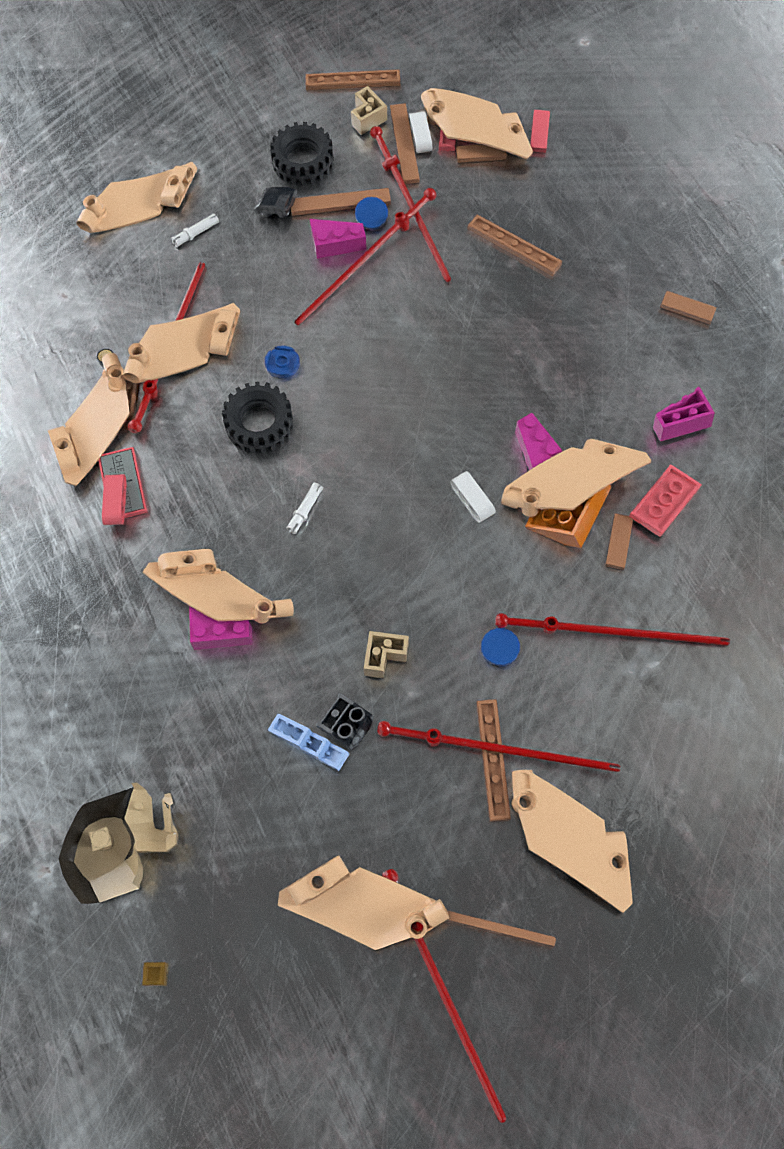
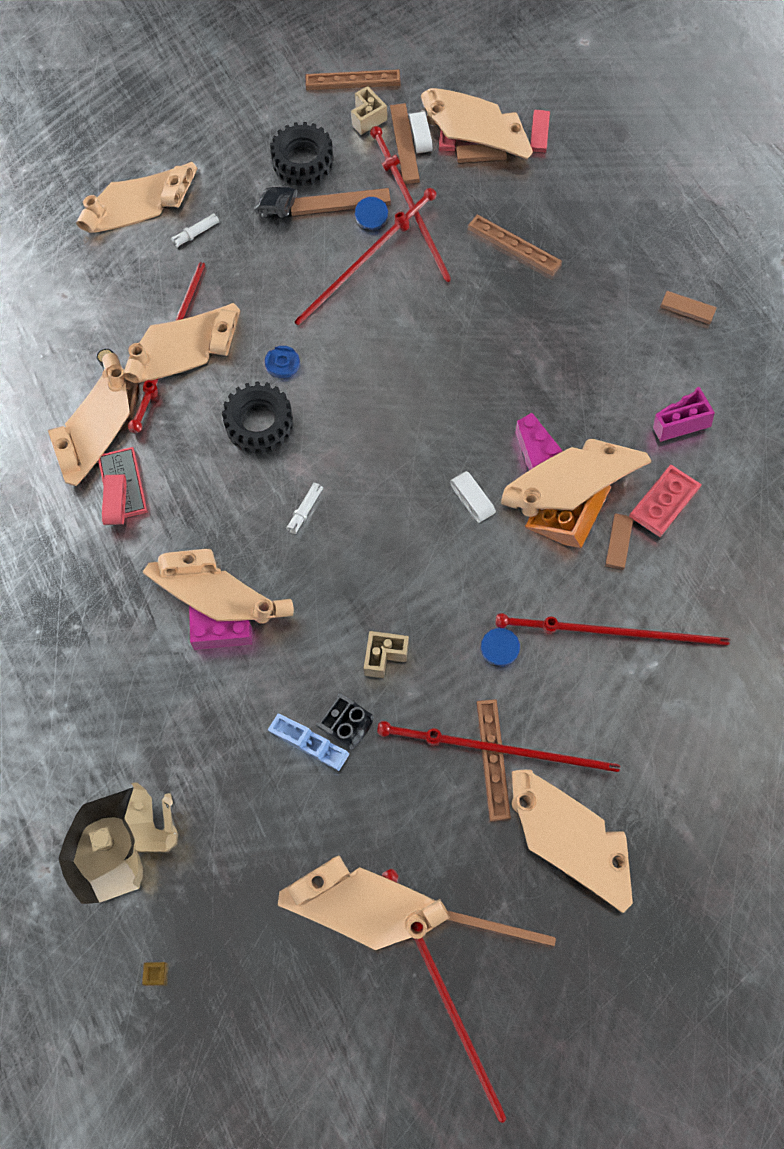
dark pink wedge [310,219,367,259] -> none

